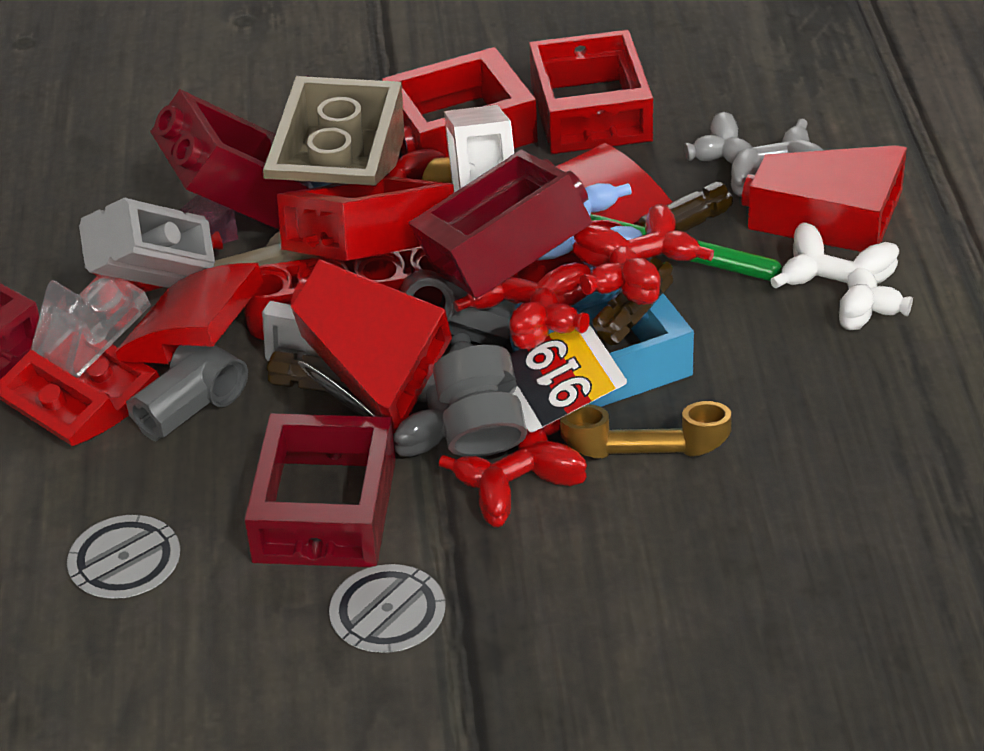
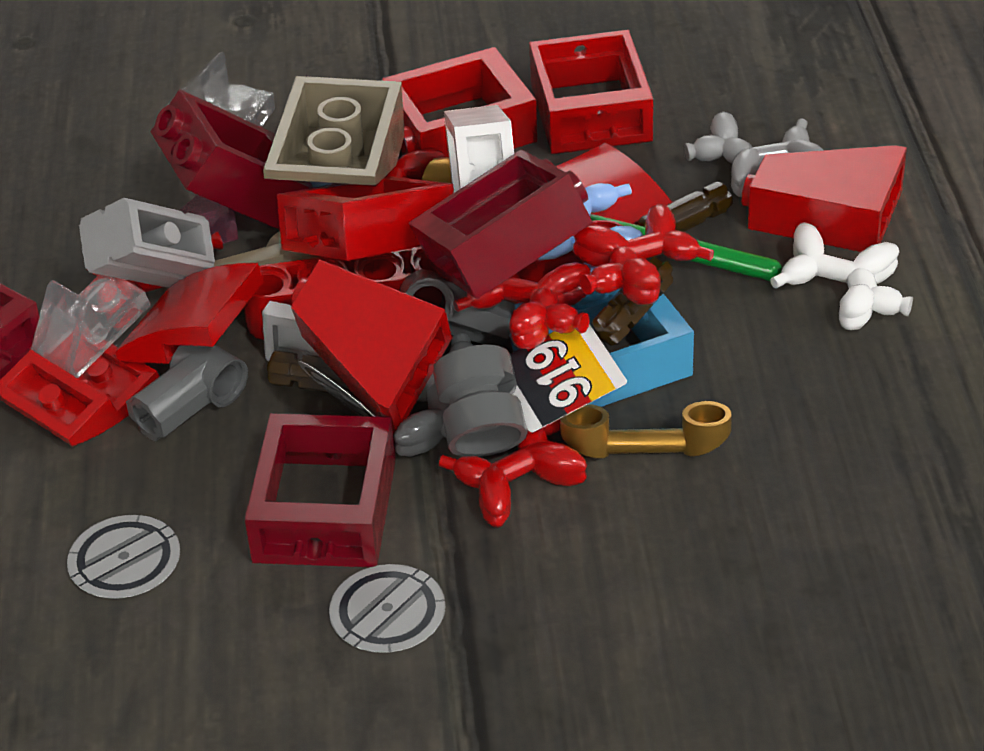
none -> clear slope [166,52,275,127]

